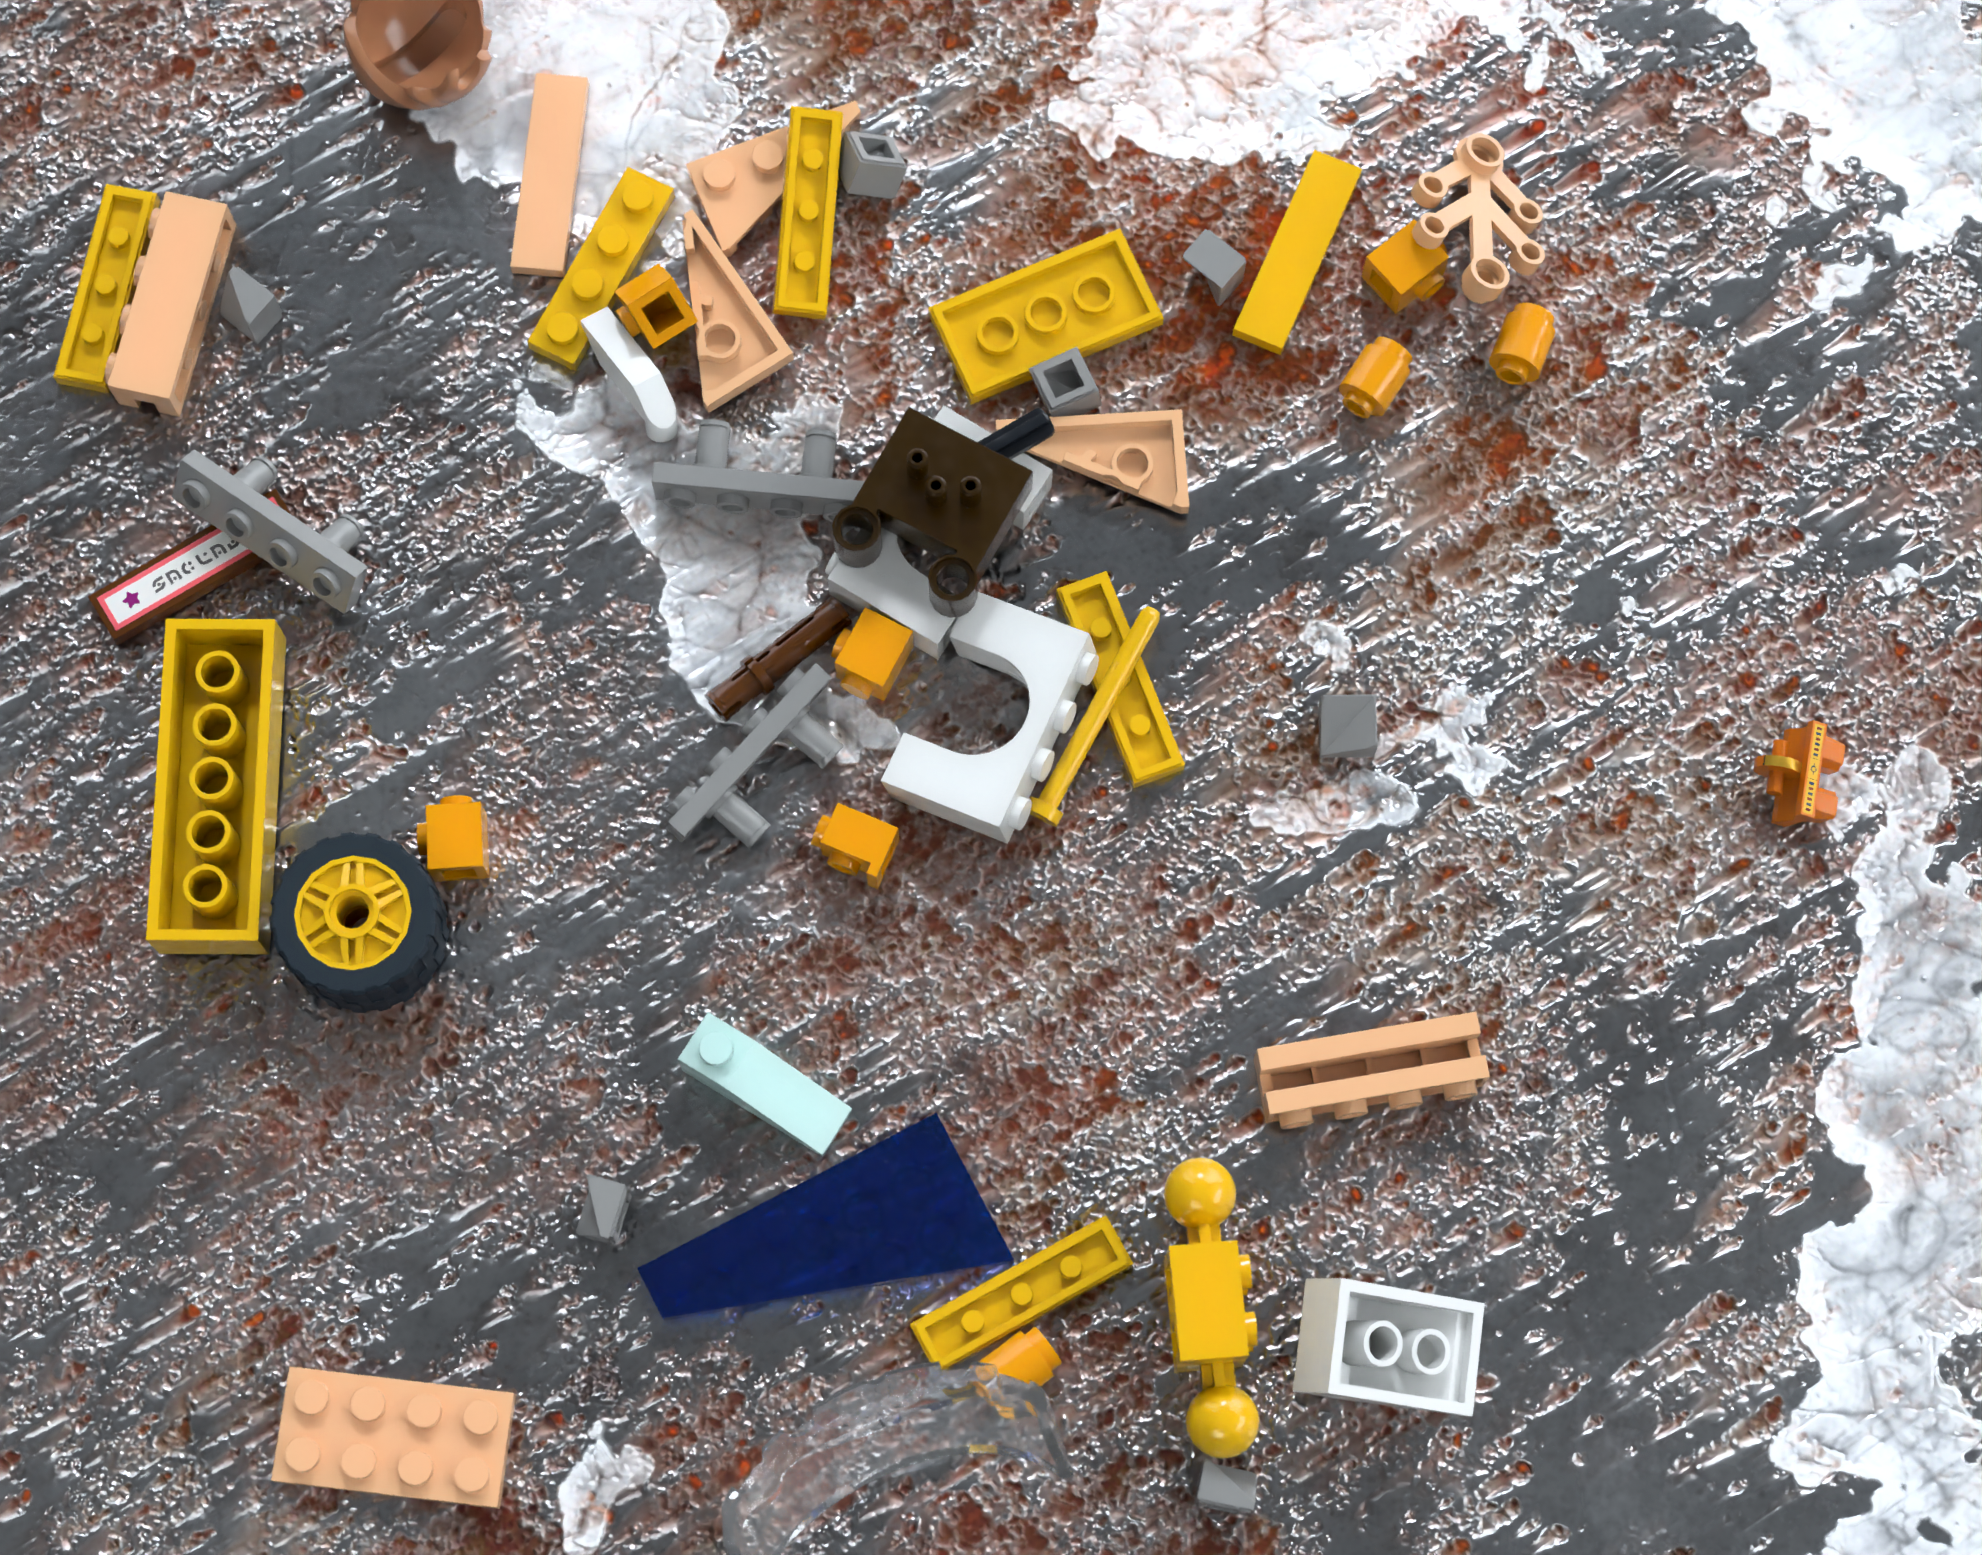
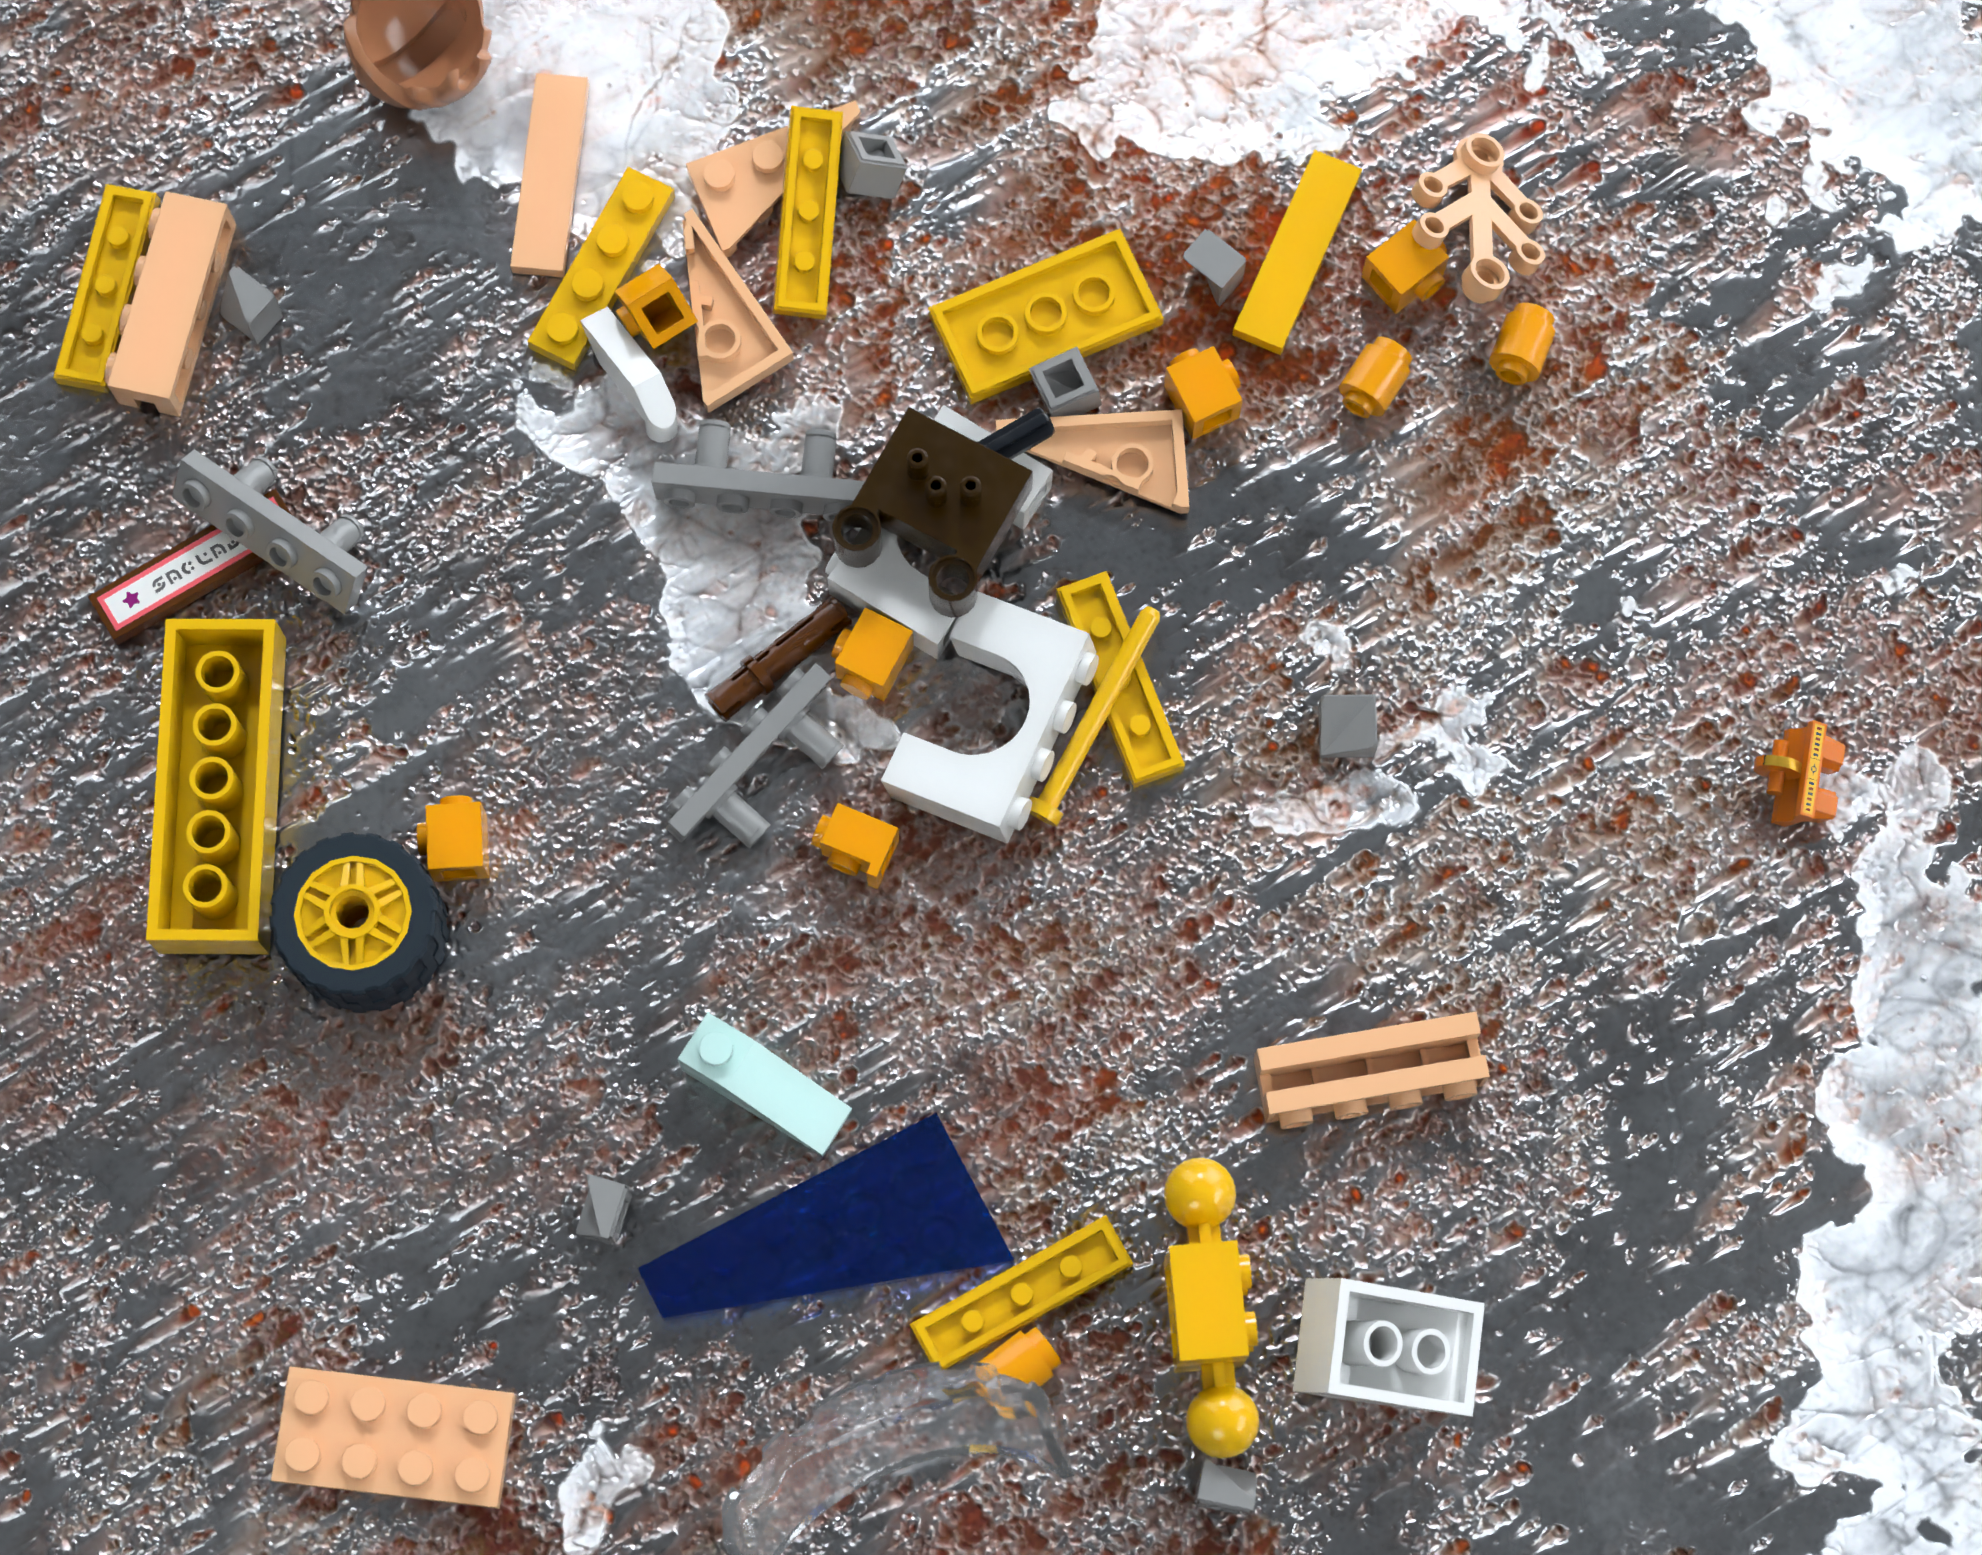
none -> light orange brick [1164,346,1243,440]

